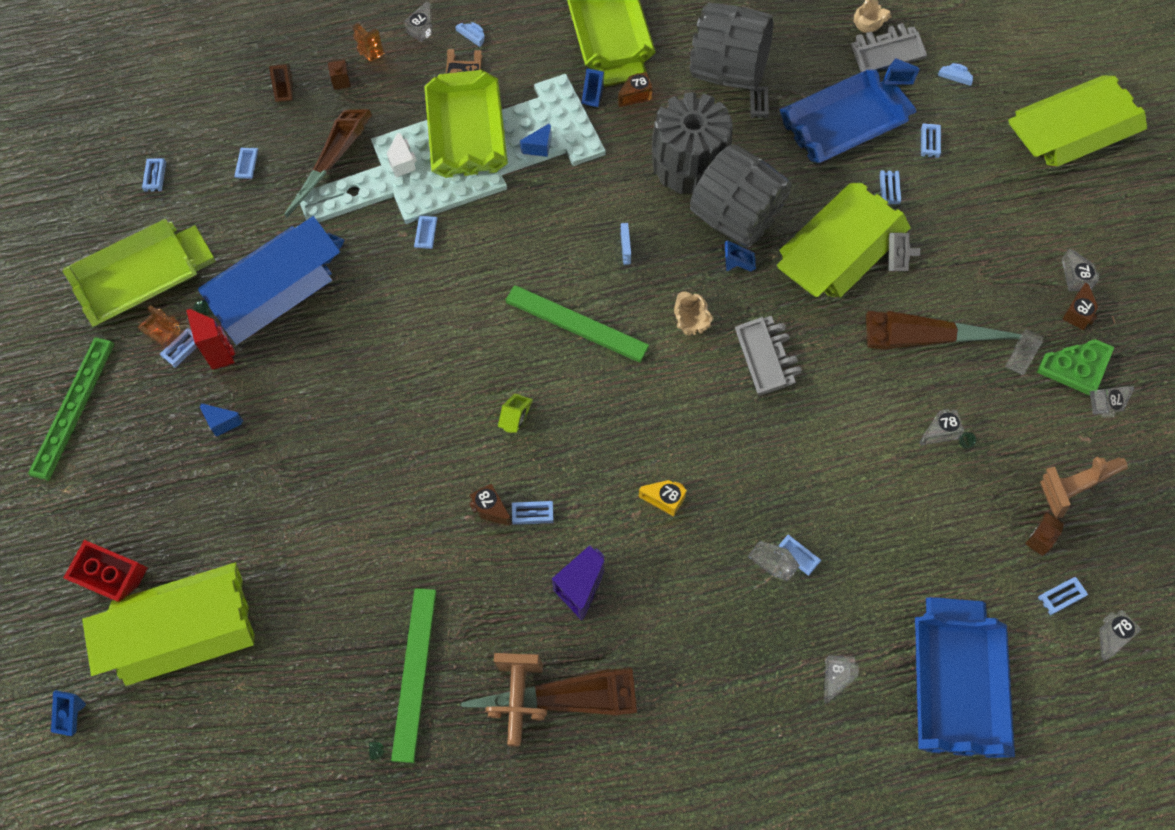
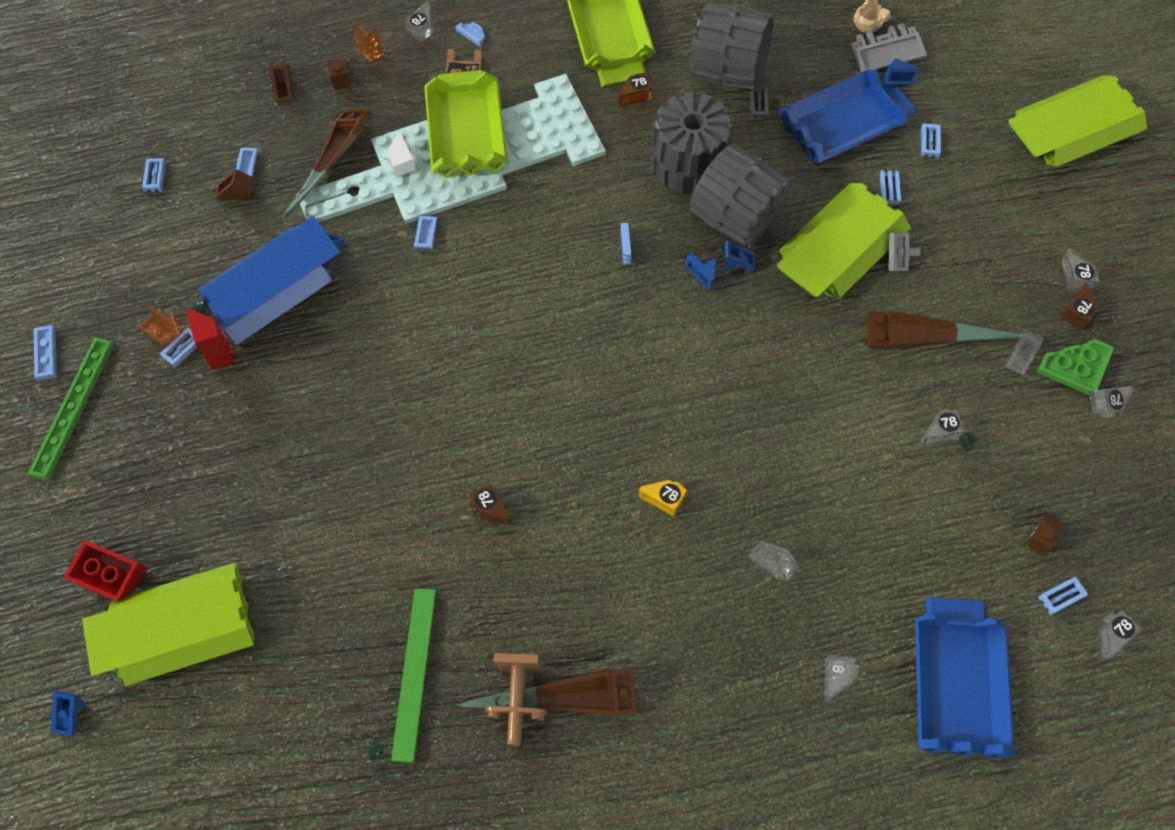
lime panel [62,218,216,327] -> none
blue slope [200,403,243,437] -> none
lime slope [498,394,533,433] -> none
bright green tile [506,285,649,363] -> none
light blue tile [512,501,553,525] -> none
blue slope [520,124,552,157] -> none
dark purple slope [552,545,604,621] -> none
blue slope [581,68,604,107] -> none
tan hair [674,292,713,335] -> none
light grey hinge [735,316,802,396] -> none
light blue tile [775,535,821,576] -> none
light blue tile [938,63,973,86] -> none
medium nougat piece [1040,457,1128,519] -> none
none -> light blue tile [34,325,57,381]
none -> reddish brown slope [215,169,255,200]
none -> blue slope [685,253,716,291]

